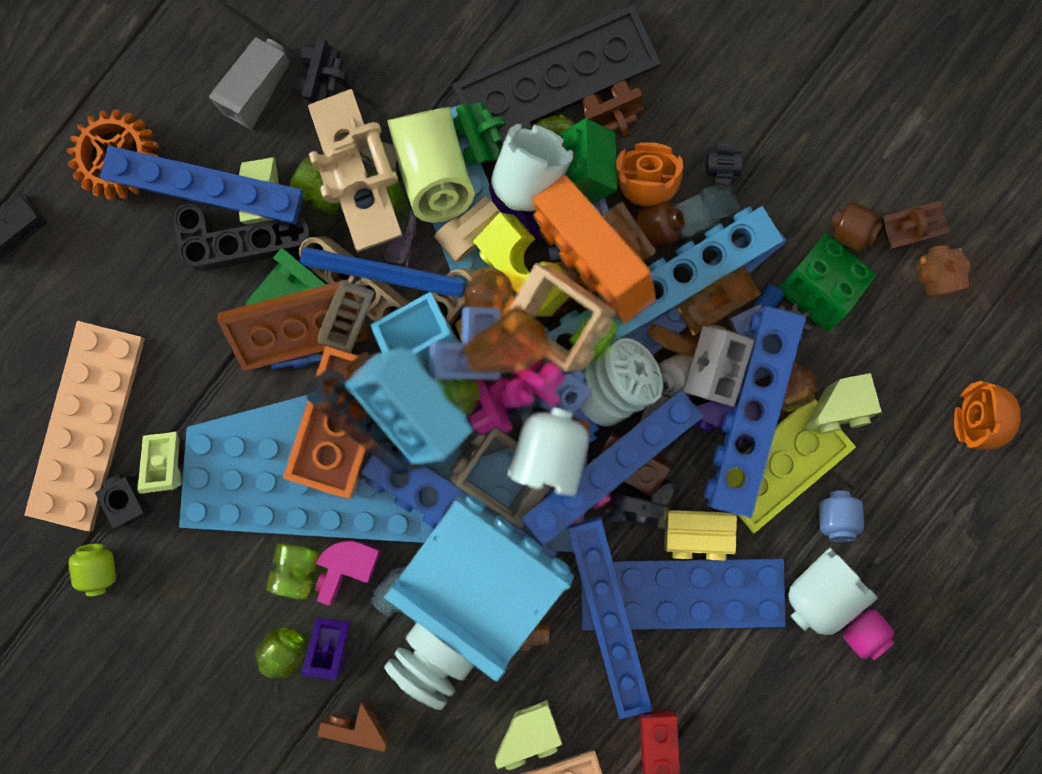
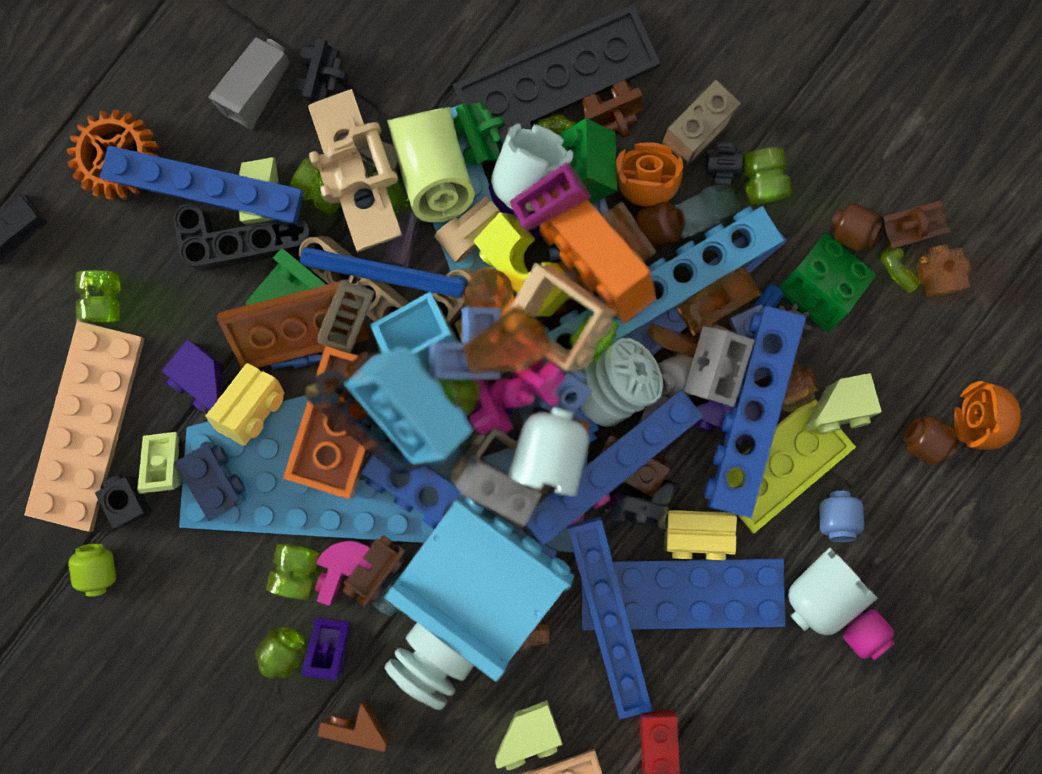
none -> clear neon green wheel [75,270,120,322]
none -> dark purple slope [162,339,224,415]
none -> dark blue bracket [175,441,246,521]
none -> light yellow brick [206,363,285,446]
none -> reddish brown hinge [342,535,405,607]
none -> light grey brick [456,455,542,526]
none -> magenta slope [509,162,591,231]
none -> dark tan window [662,80,741,170]
none -> clear neon green wheel [742,147,793,204]
none -> clear neon green arm [880,246,920,293]
none -> reddish brown head [903,416,957,466]

